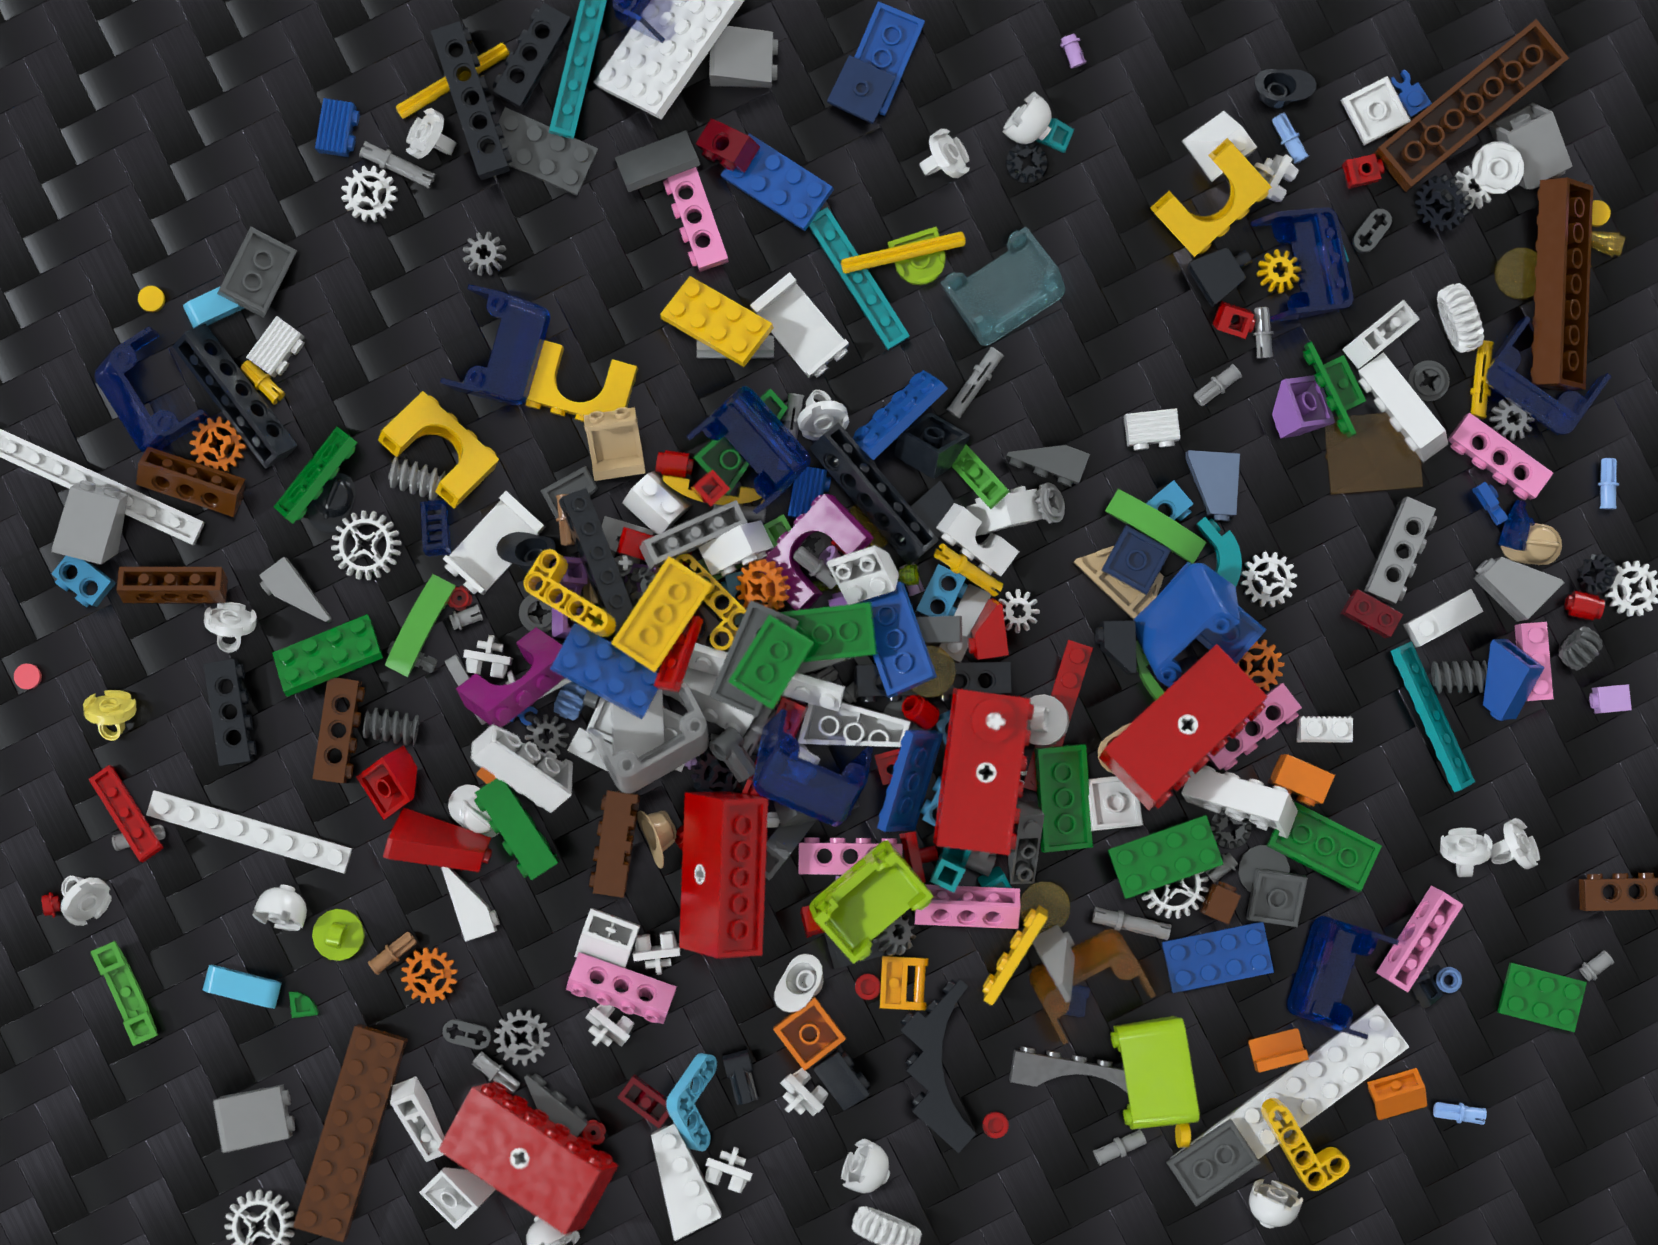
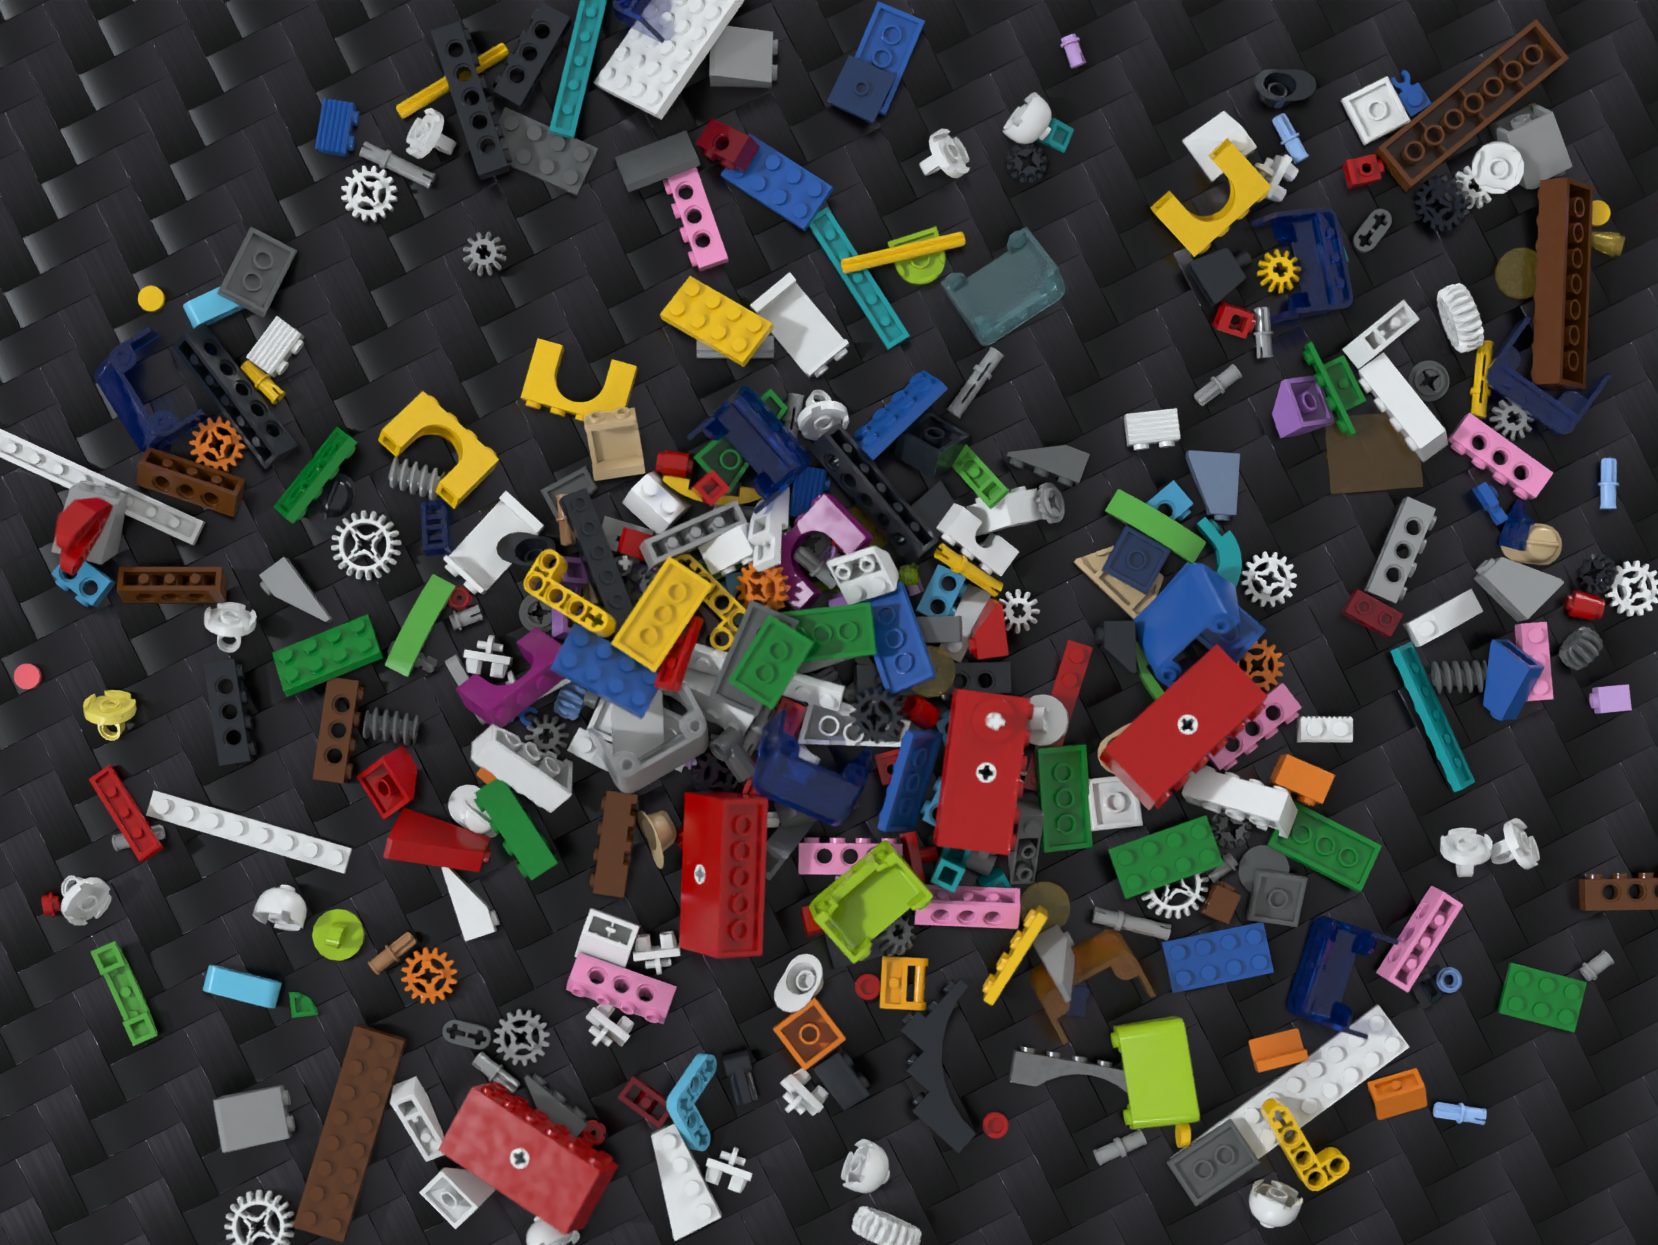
clear blue windscreen [440,284,550,405] -> none
none -> red connector [56,497,113,576]
none -> white slope [748,485,790,572]
none -> black gear [850,686,907,744]

